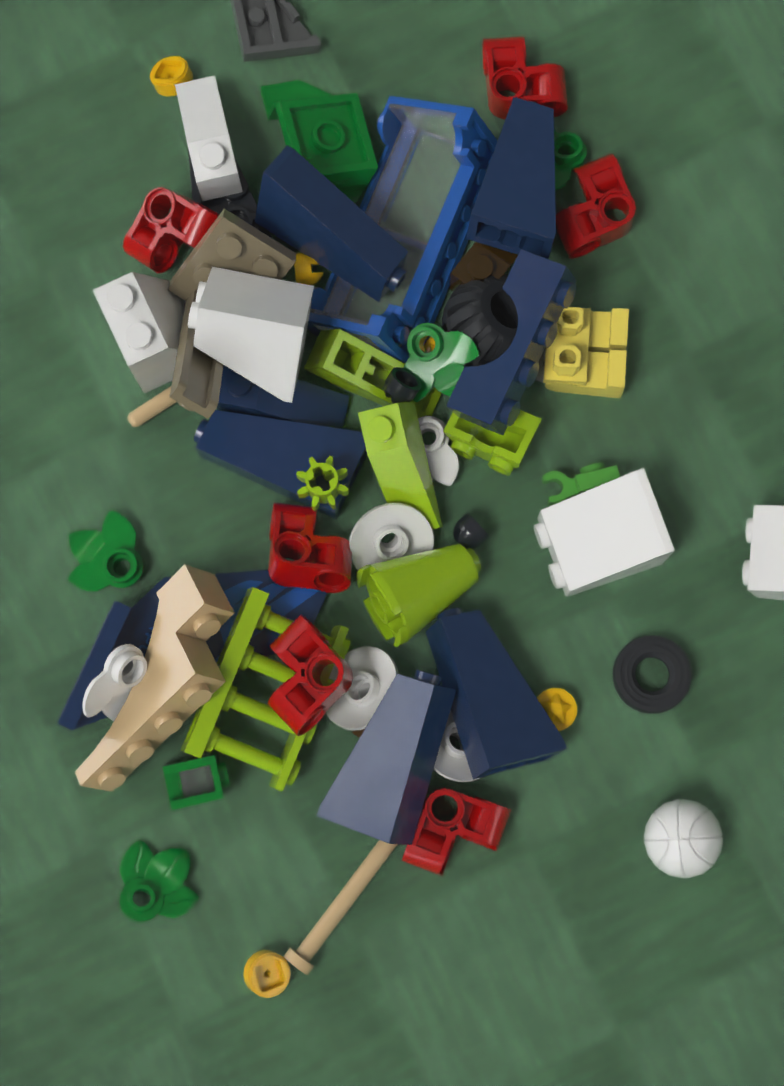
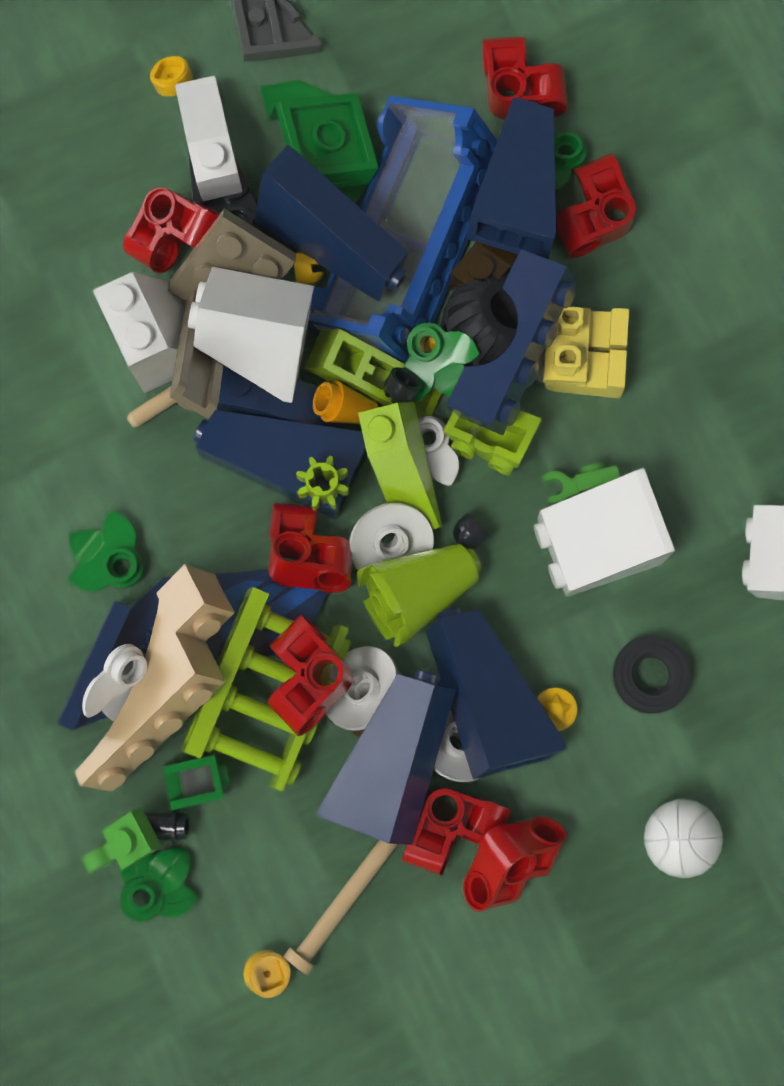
none -> bright green plate [81,807,162,874]
none -> black pin [144,809,190,844]
none -> light orange cone [313,380,378,424]
none -> red piece [463,817,567,912]

